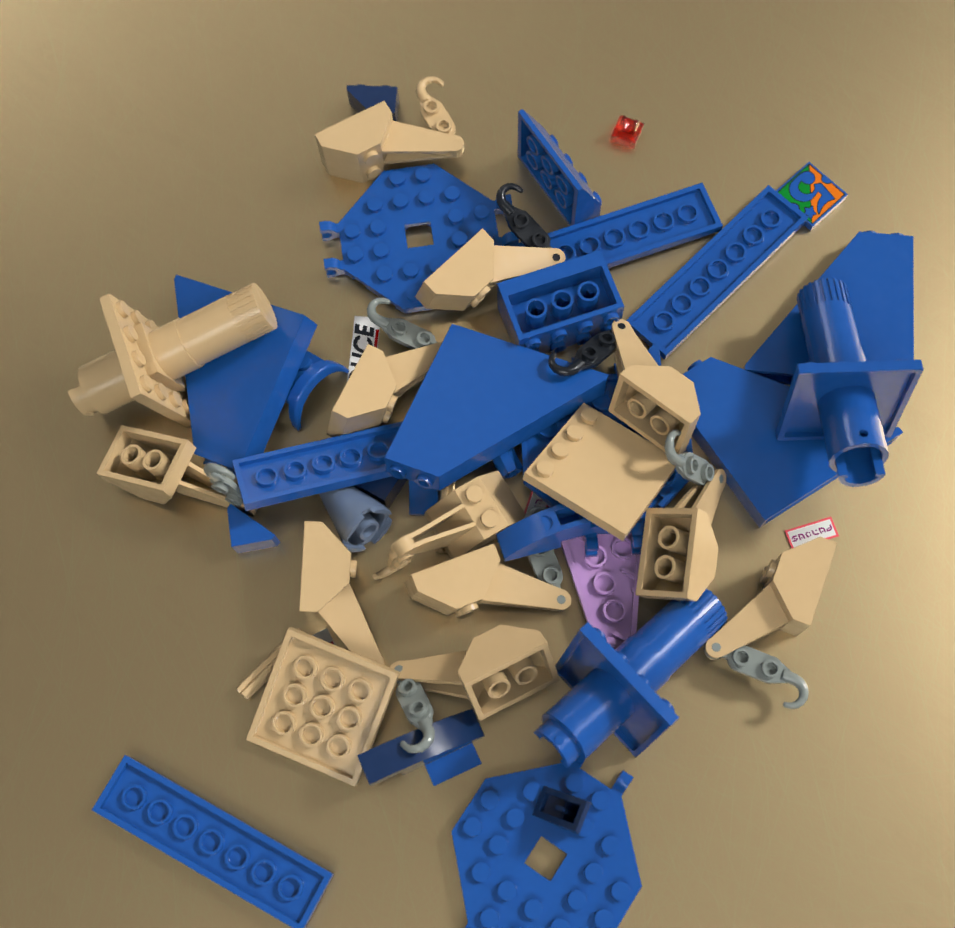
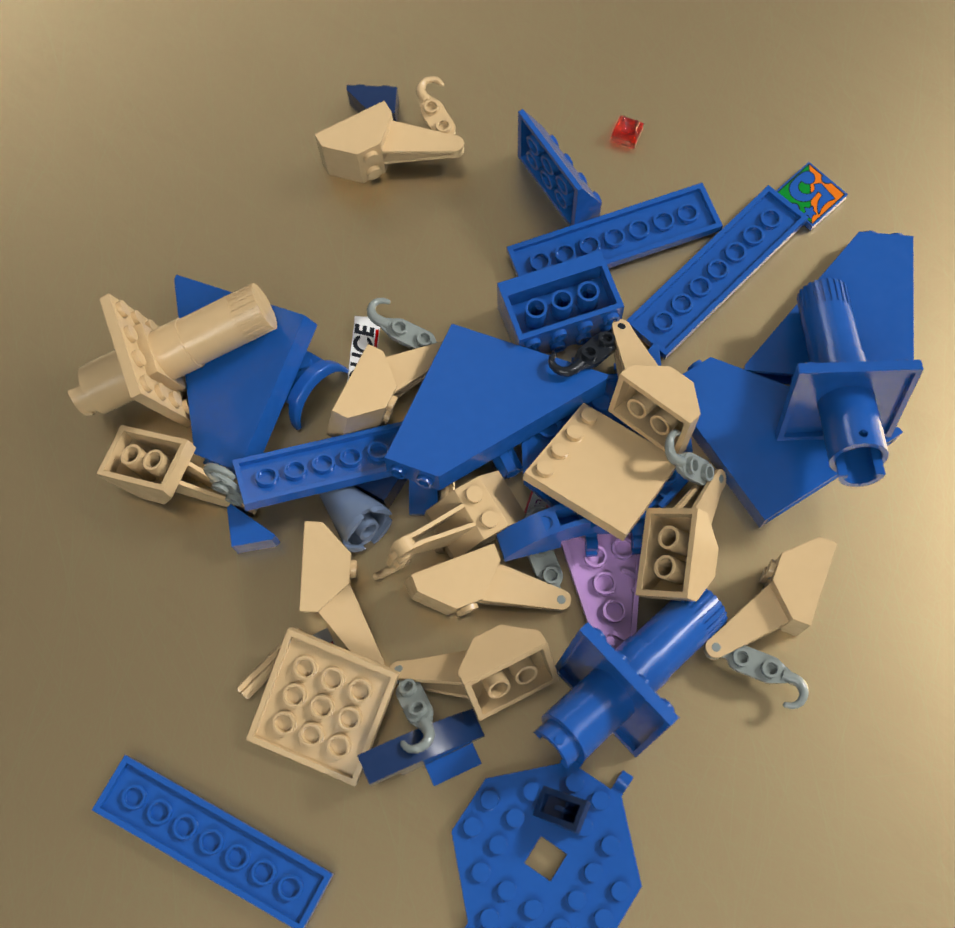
blue plate [319,164,519,314] -> none
tan slope [415,183,565,311] -> none
white sticker [785,517,839,548] -> none

